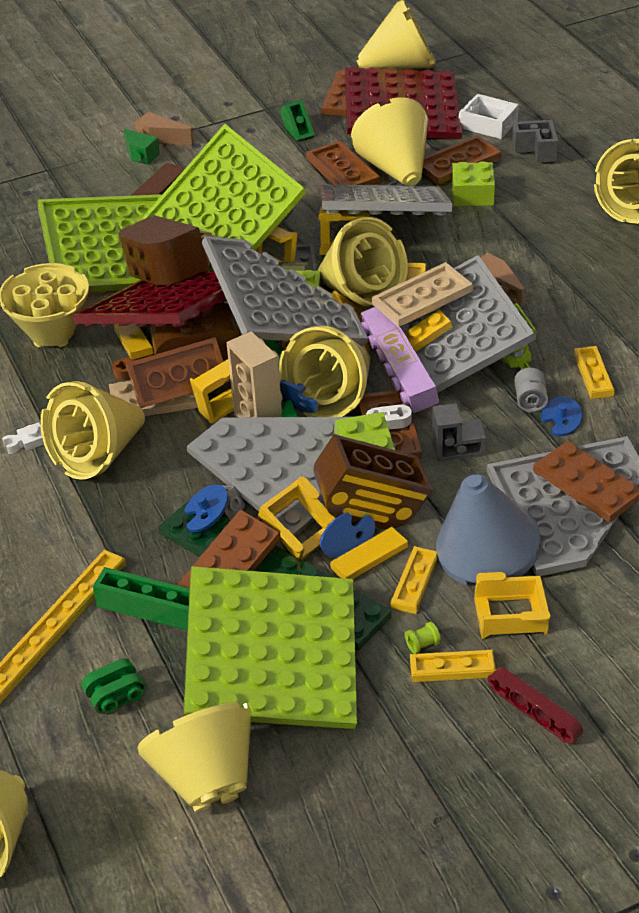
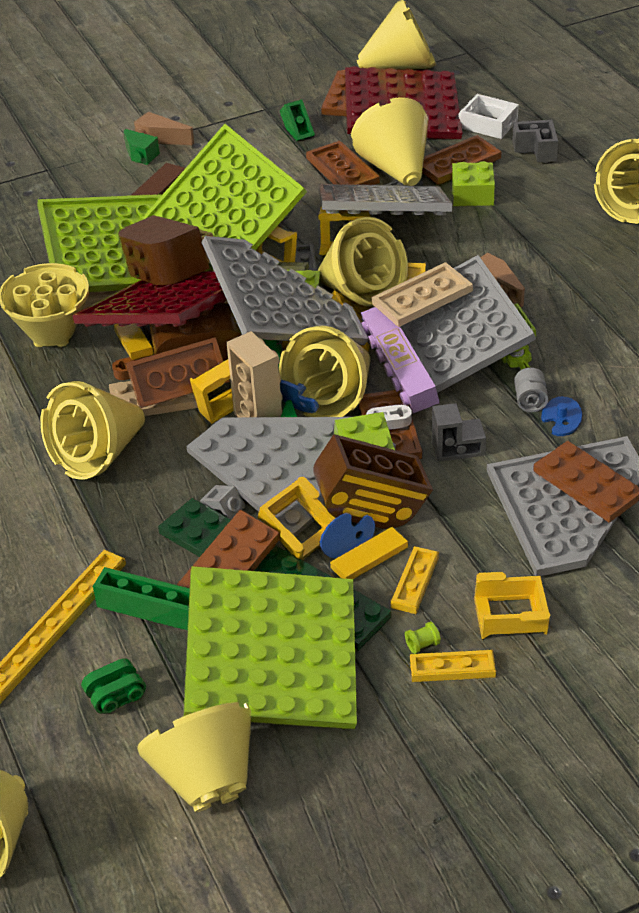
white plate [2,422,44,454] -> none
blue piece [185,484,228,532] -> none
yellow plate [404,310,453,352] -> none
sand blue cone [436,474,541,585] -> none
dark red beam [487,667,583,744] -> none
yellow tile [574,346,615,399] -> none

